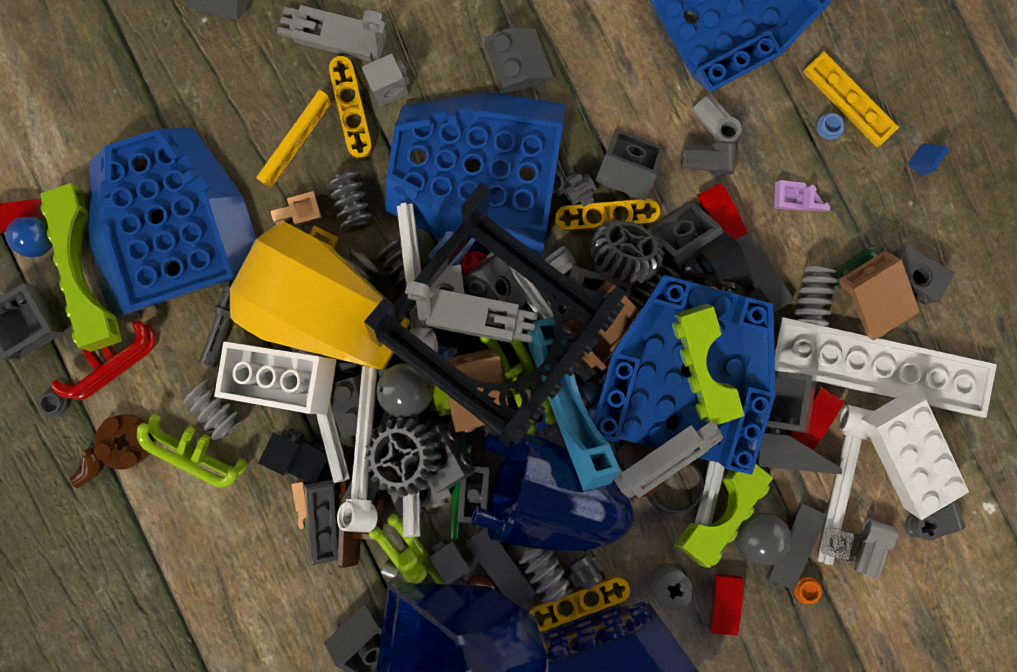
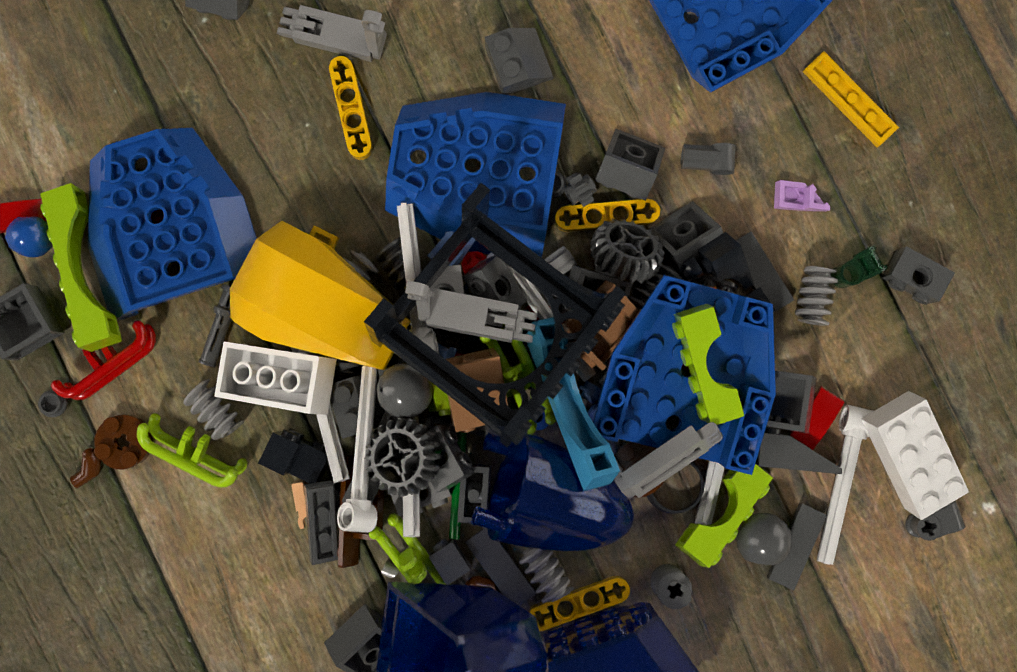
yellow tile [256,89,332,188] -> none
light nougat plate [270,191,322,226] -> none
dark grey piece [328,171,372,232] -> none
light grey brick [361,53,410,107] -> none
dark grey gear [568,554,603,590] -> none
light grey piece [692,94,742,144] -> none
red slope [697,183,748,240] -> none
red slope [709,573,744,636] -> none
white plate [774,317,997,418] -> none
orange plate [794,576,822,605] -> none
medium blue plate [816,113,844,140] -> none
clear smoke bracket [821,527,862,561] -> none
medium nougat panel [839,251,920,341] -> none
light grey piece [854,518,898,578] -> none
blue slope [908,144,949,176] -> none

